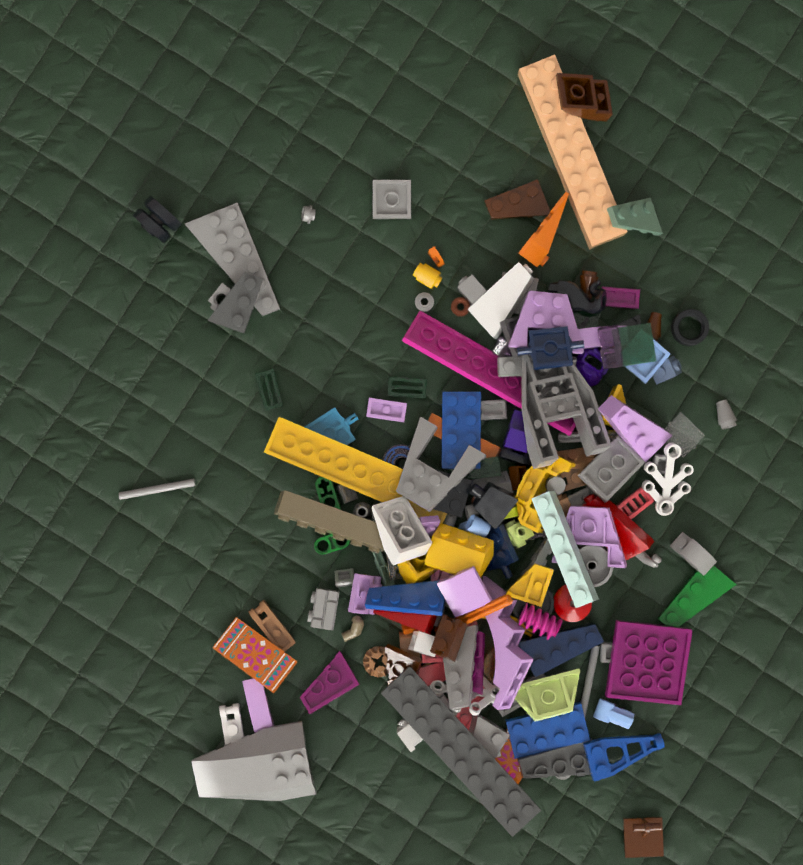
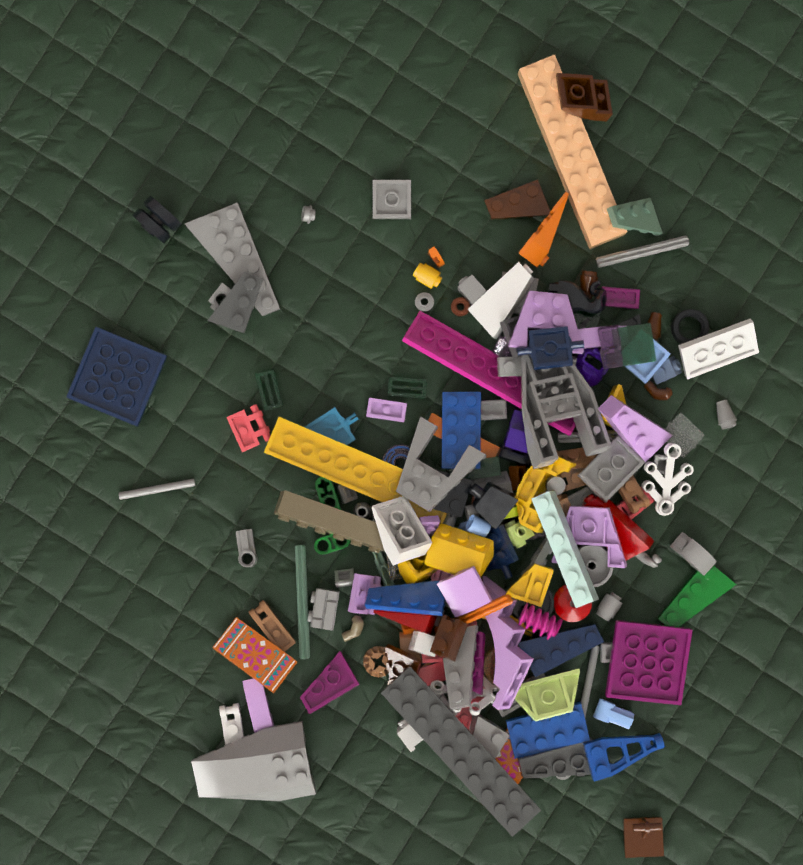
none -> dark blue plate [66,327,167,427]
none -> coral plate [227,404,271,452]
none -> light grey piece [235,529,258,567]
none -> sand green axle [295,545,310,659]
none -> light grey axle [596,235,689,268]
none -> light grey brick [596,592,623,622]
none -> medium nougat plate [618,475,651,514]
none -> reddish brown arm [644,381,673,401]
none -> white plate [678,318,759,379]

